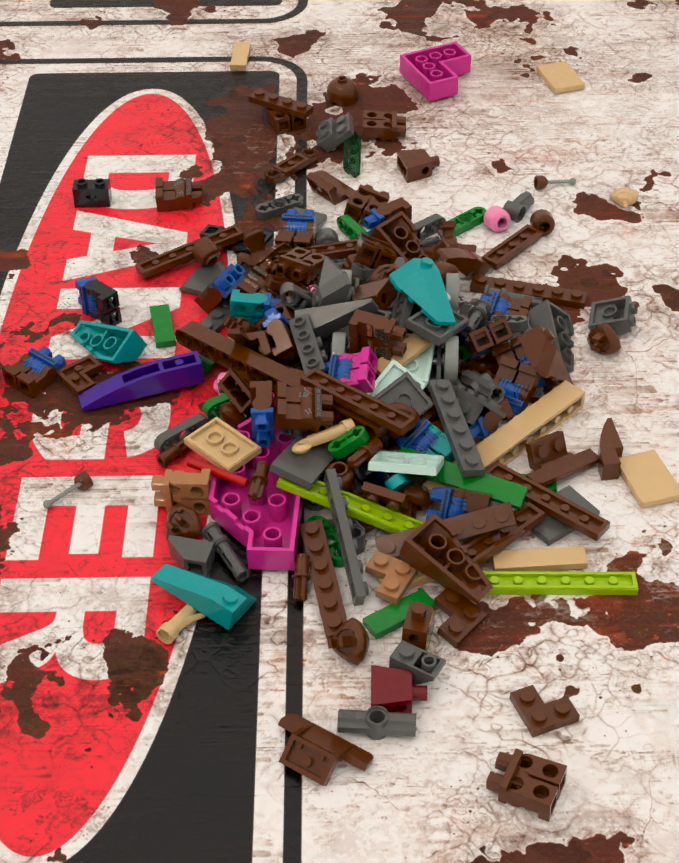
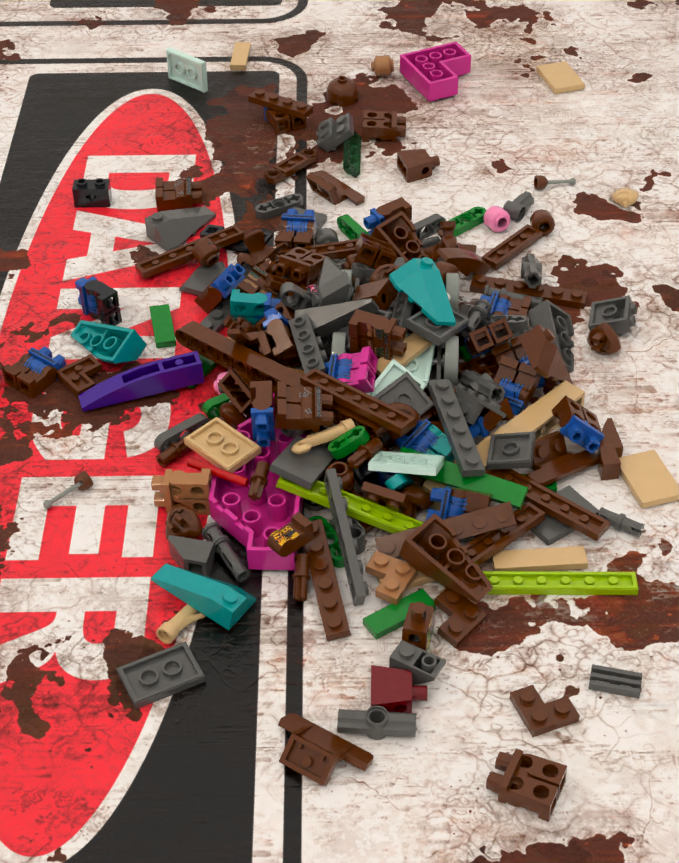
reddish brown piece [327,617,370,665] -> none
reddish brown hips [344,184,390,226] -> none
none -> dark grey tile [116,641,206,710]
none -> dark grey wedge [145,206,216,252]
none -> light aqua tile [166,47,208,93]
none -> reddish brown leg [267,512,314,557]
none -> medium nougat head [371,55,394,77]
none -> dark grey tile [486,431,536,470]
none -> dark grey piece [521,253,542,288]
none -> hips [551,395,604,453]
none -> dark grey tile [588,664,643,698]
none -> dark grey pin [598,507,645,538]

